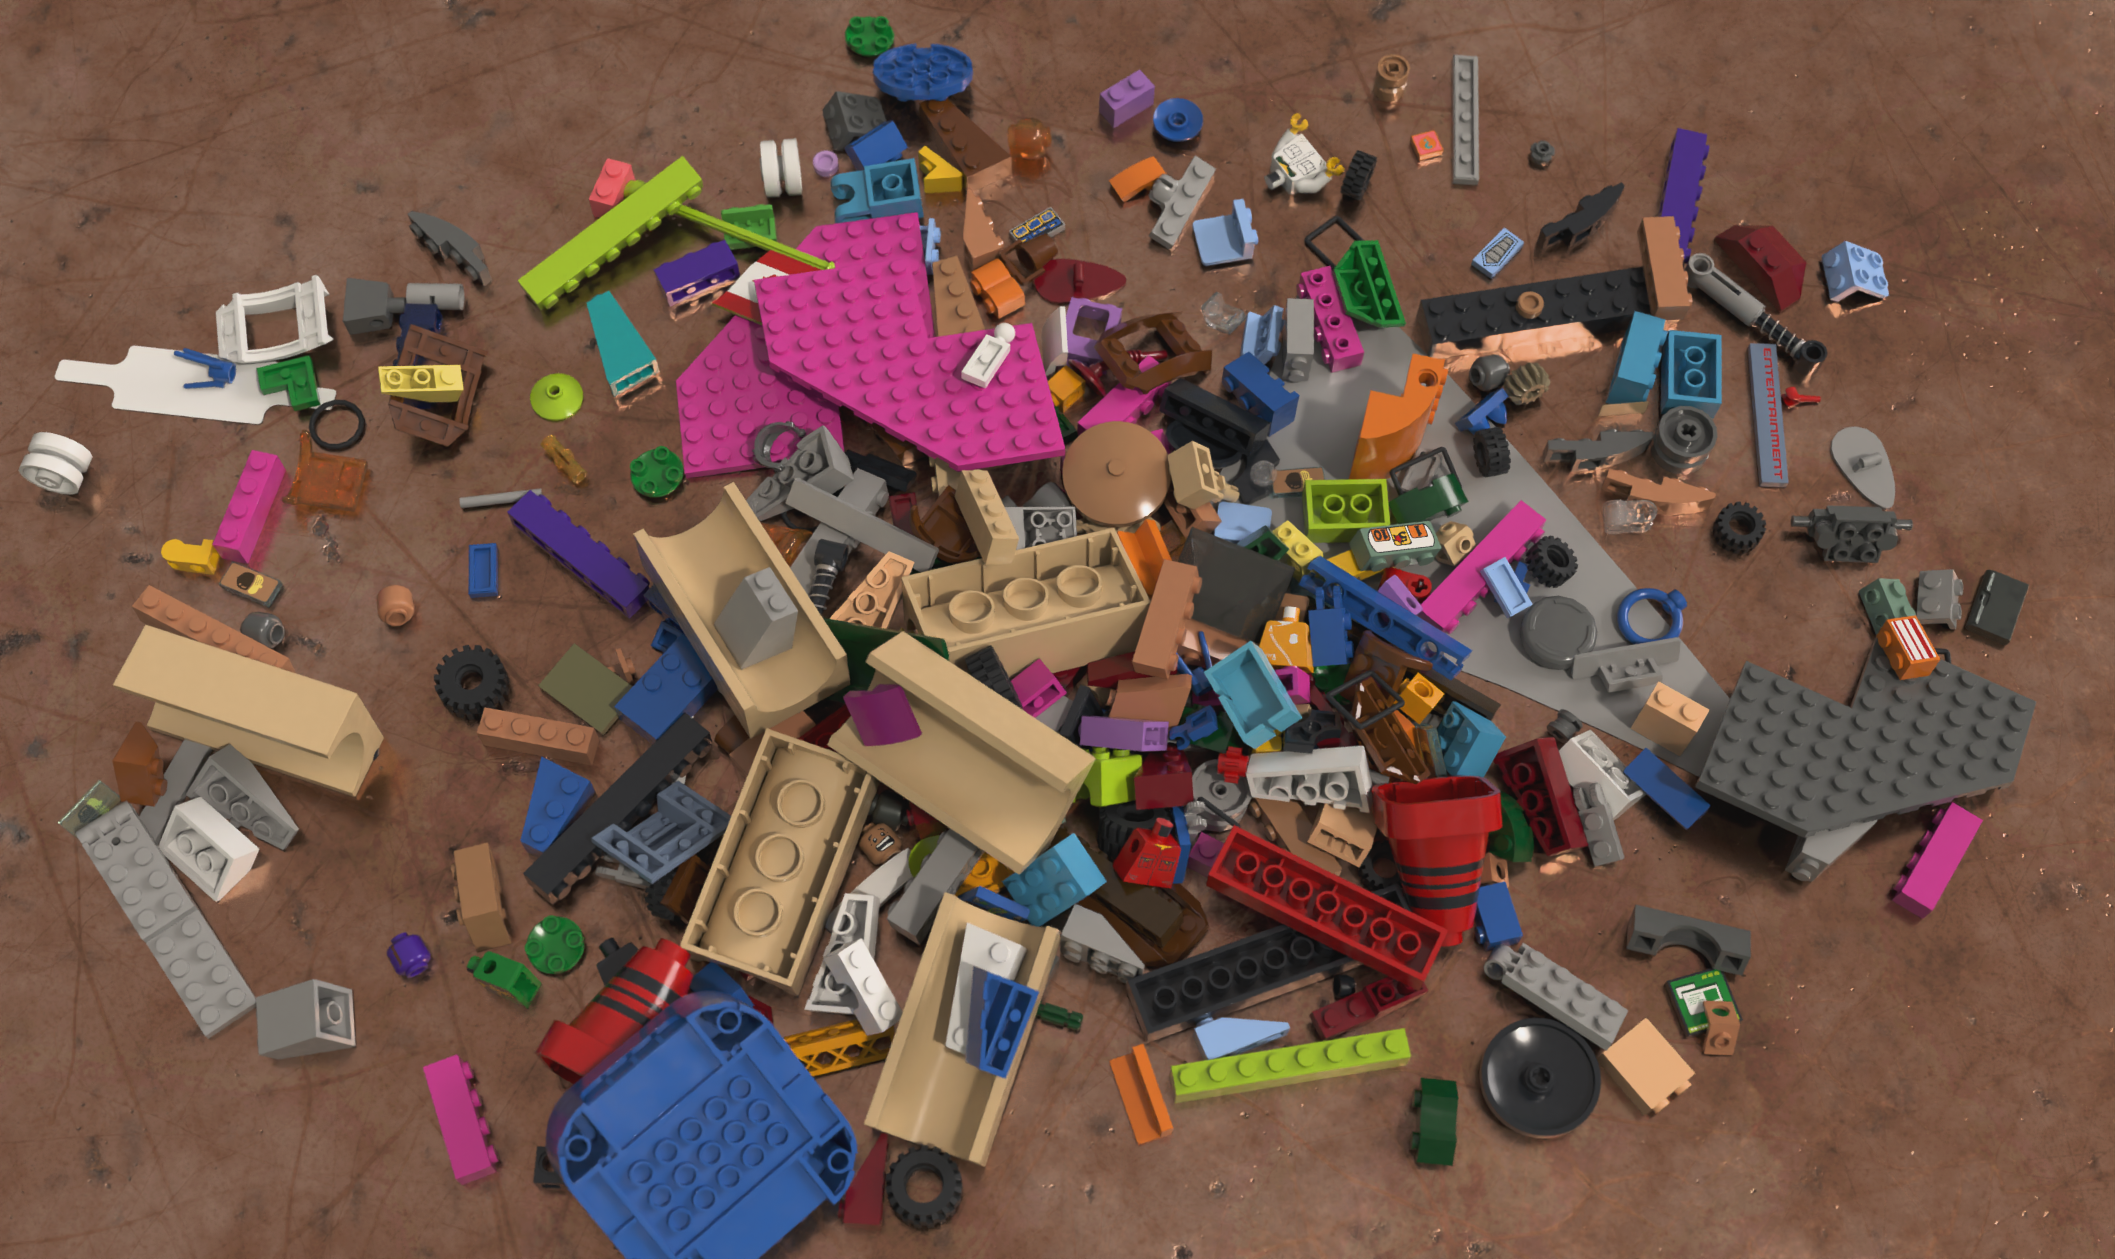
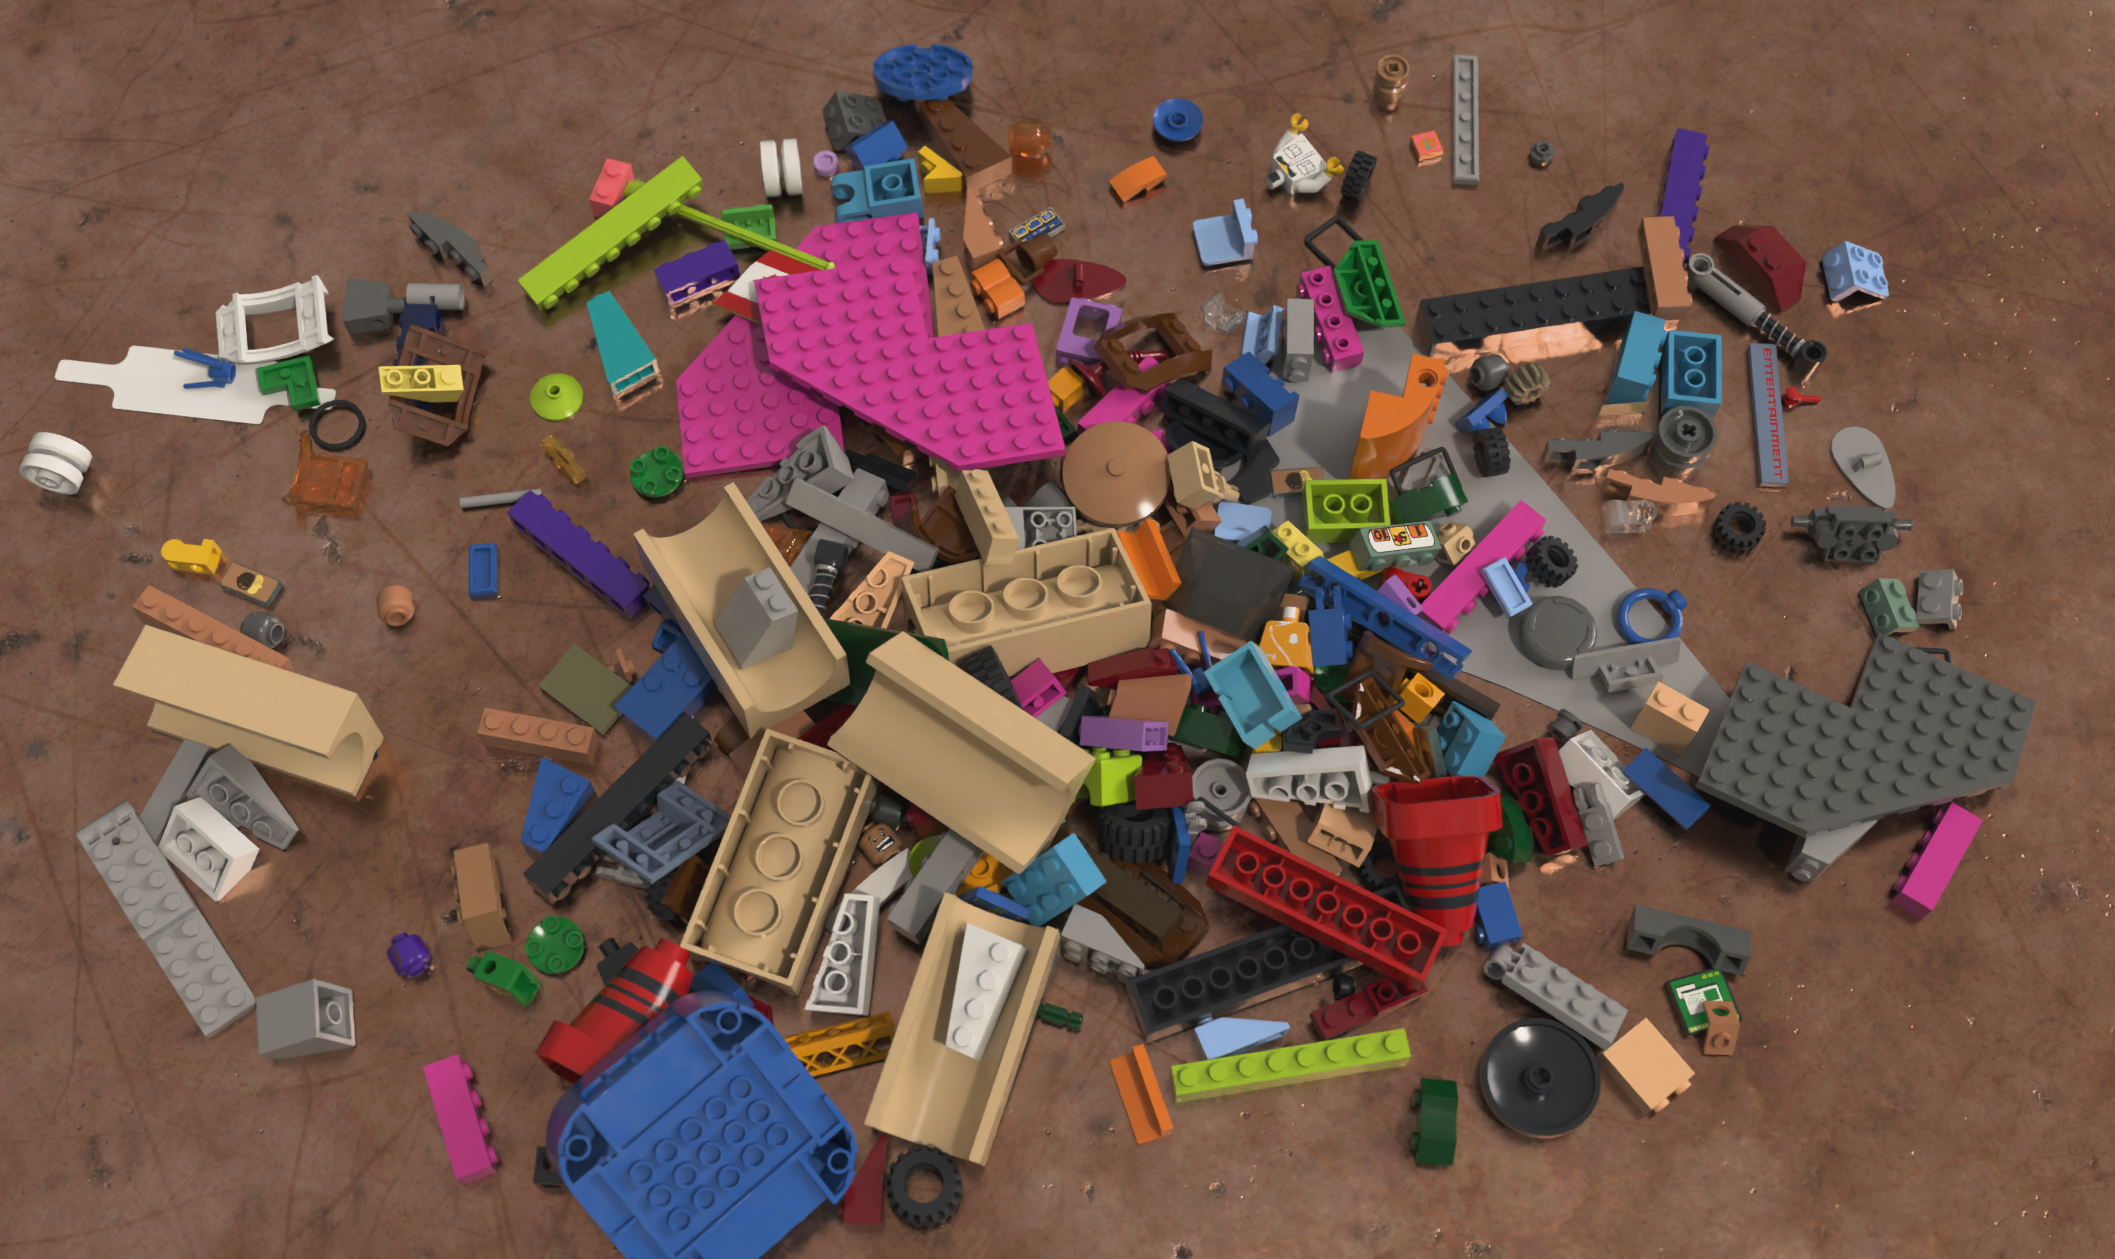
clear light blue tile [58,780,121,841] -> none
dark orange slope [112,722,167,807] -> none
dark pink brick [212,450,286,564] -> none
black tyre [434,645,510,720] -> none
dark grey helmet [752,421,806,472] -> none
white arch [823,939,903,1036] -> none
magenta slope [843,684,922,746] -> none
green dish [845,16,894,56] -> none
white plate [961,323,1015,388] -> none
blue wedge [965,966,1039,1079] -> none
white slope [1041,306,1068,379] -> none
medium lavender brick [1099,70,1155,128] -> none
red torso [1112,818,1181,889] -> none
nougat brick [1132,559,1202,680] -> none
light grey plate [1149,156,1216,250] -> none
blue plate [1169,705,1218,750] -> none
red gear [1217,747,1249,784] -> none
clear plate [1250,460,1277,487] -> none
light blue tile [1471,228,1524,279] -> none
medium nougat tile [1516,291,1544,319] -> none
orange brick [1876,615,1941,680] -> none
pearl dark grey piece [1965,570,2029,646] -> none

